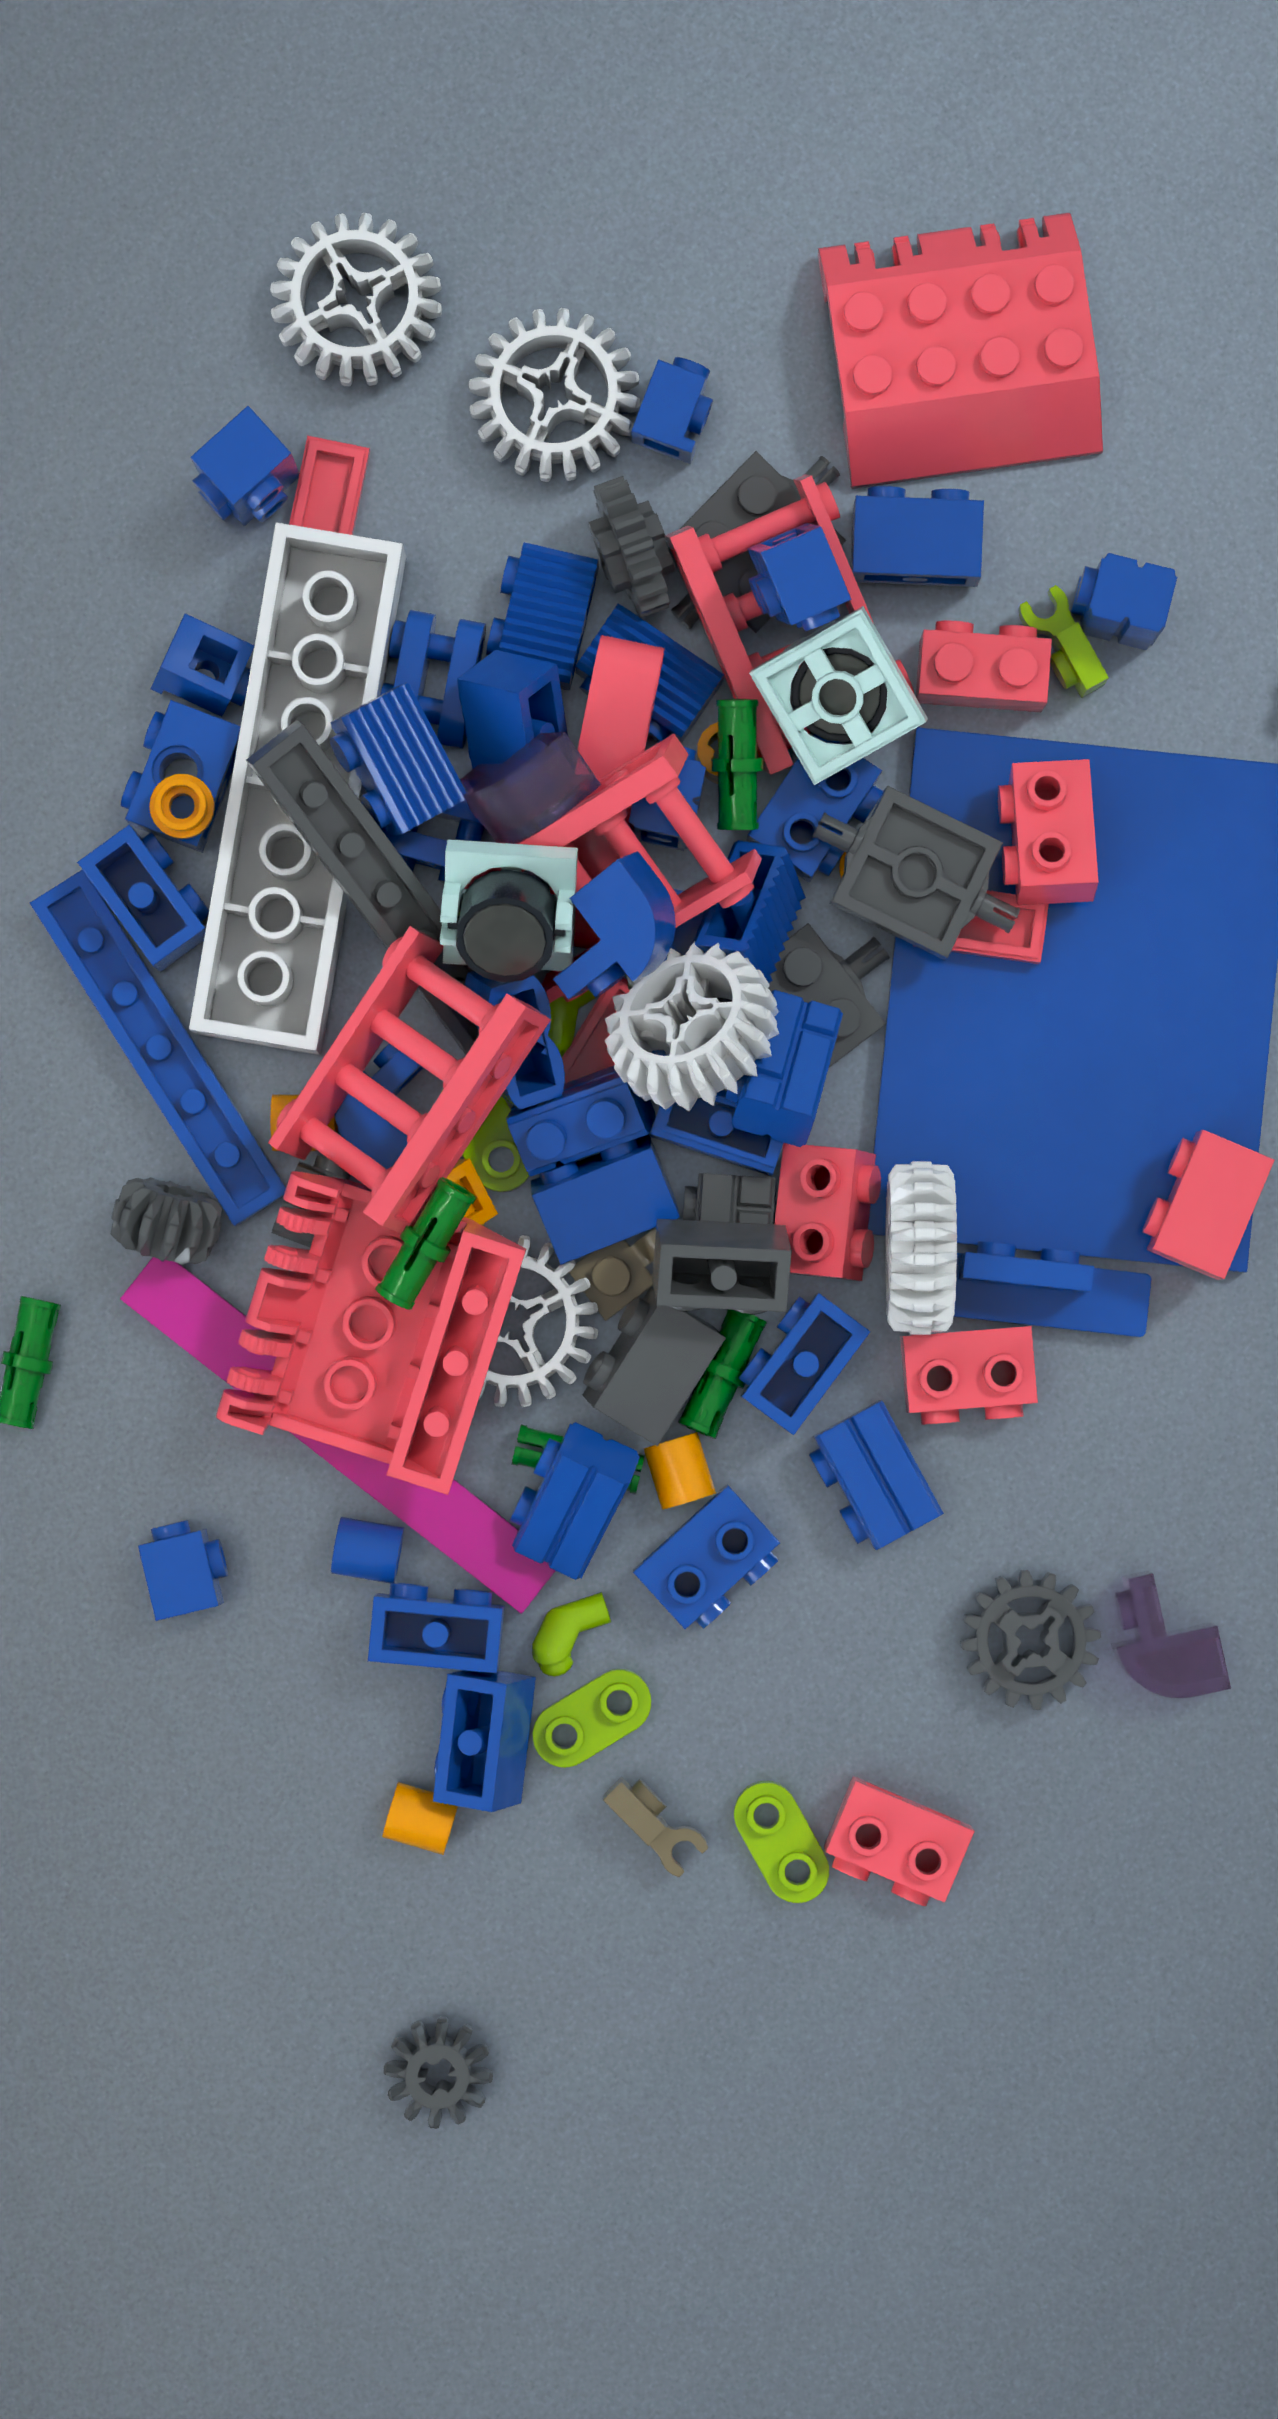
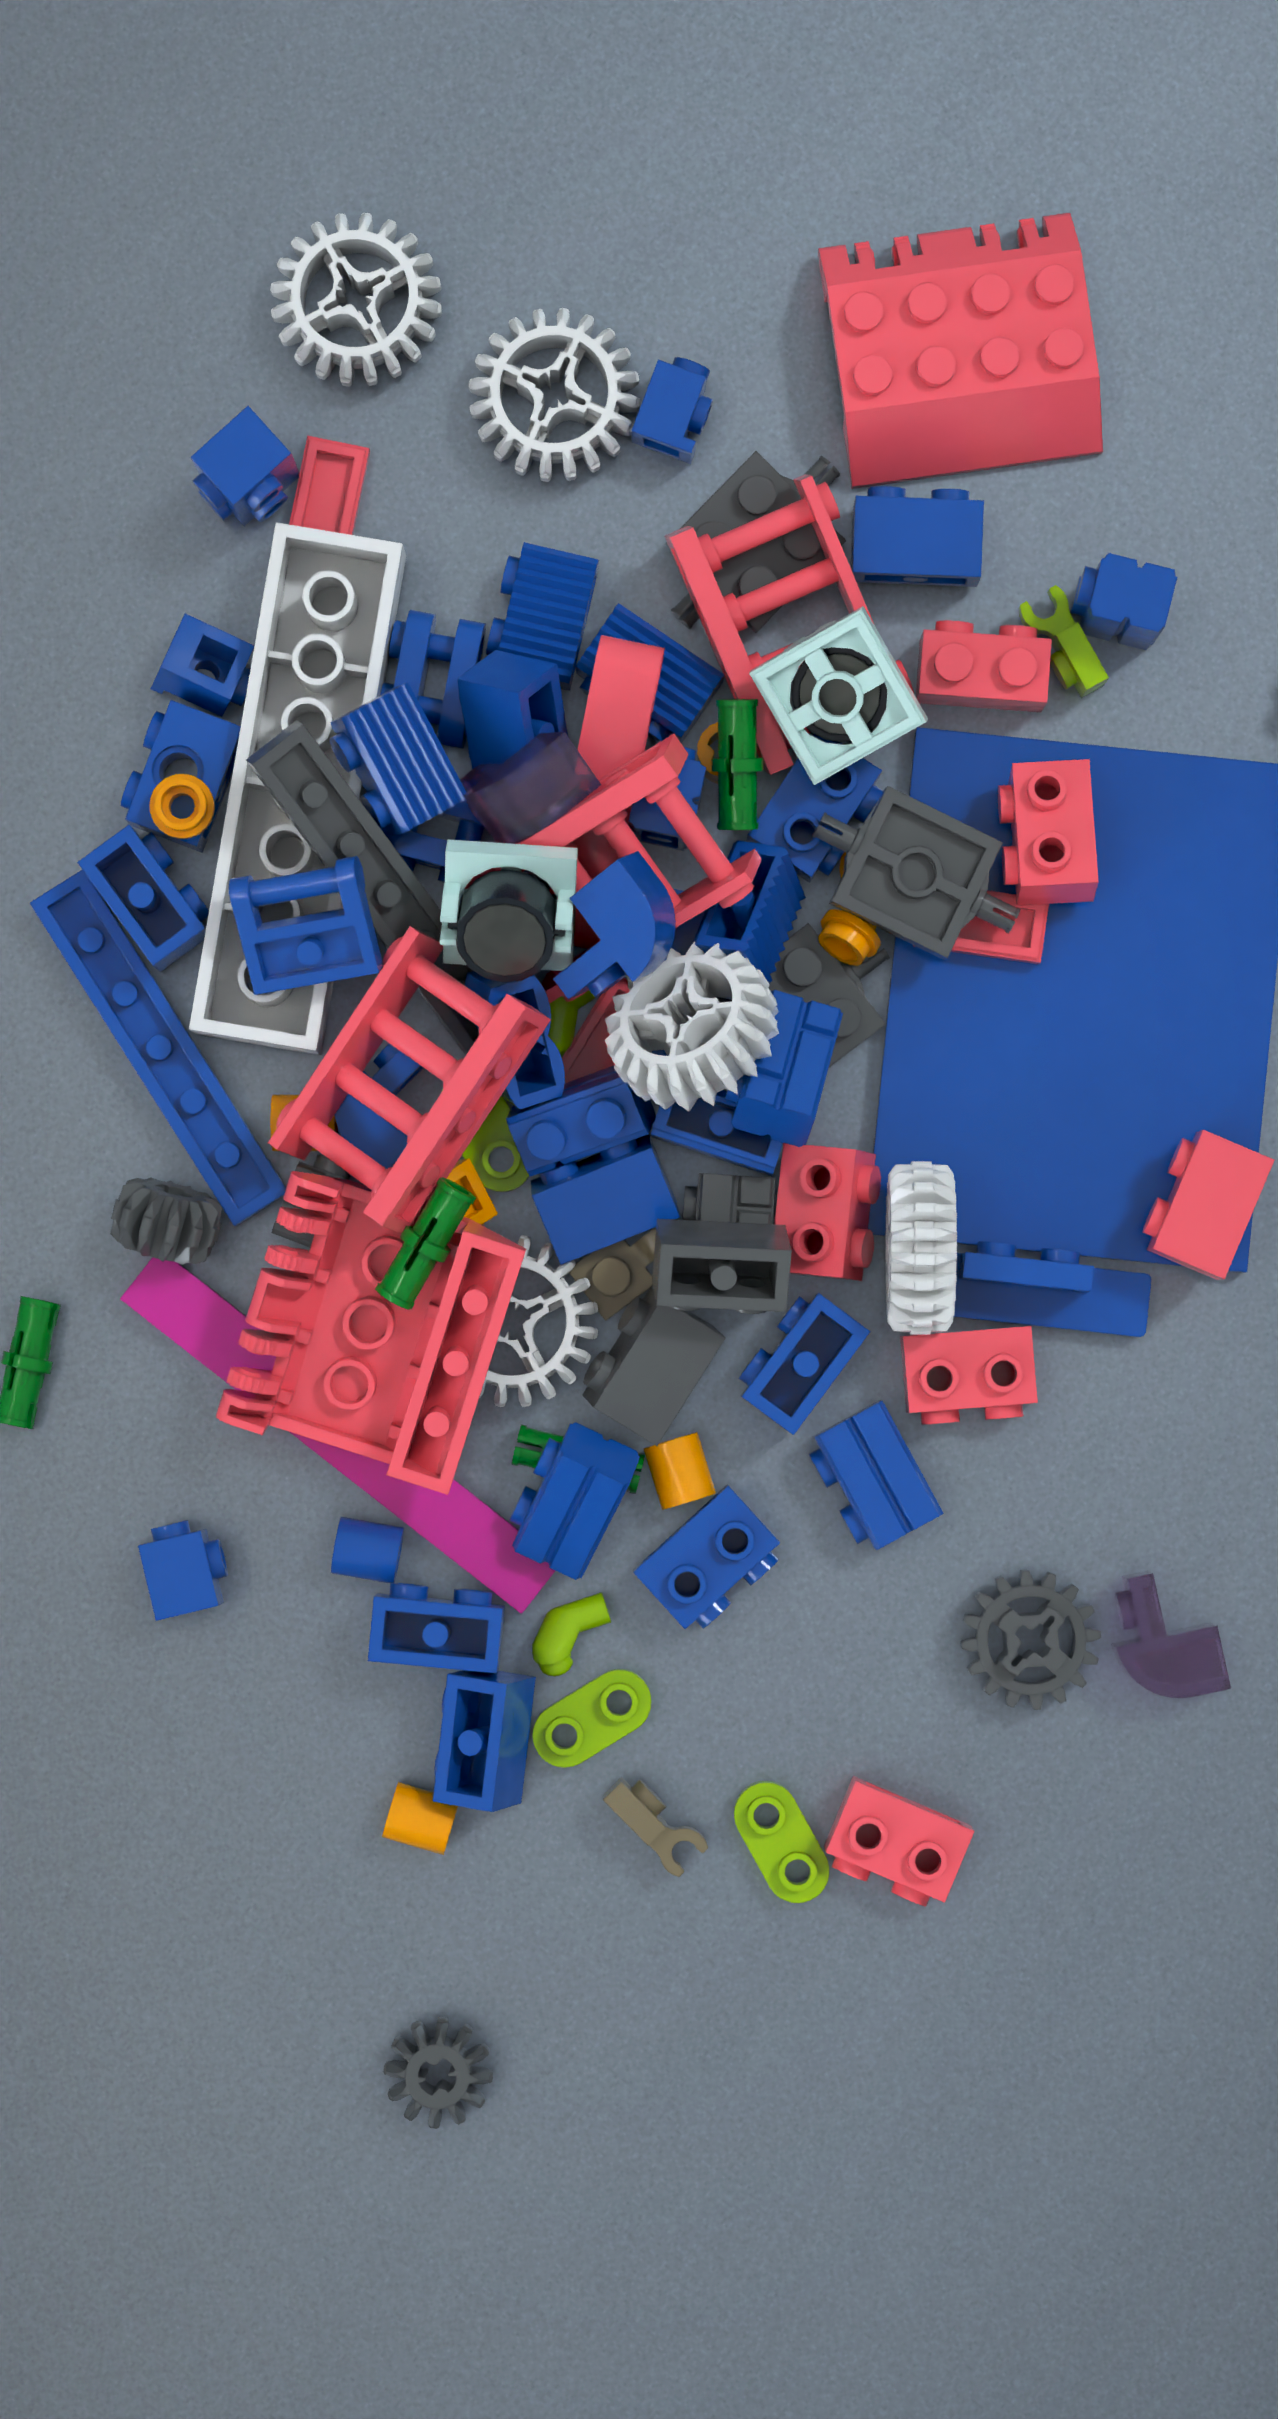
dark grey gear [588,476,675,618] -> none
green pin [678,1309,767,1439] -> none
blue brick [747,523,852,631] -> none
none -> blue plate [229,856,383,995]
none -> light orange plate [818,909,881,966]

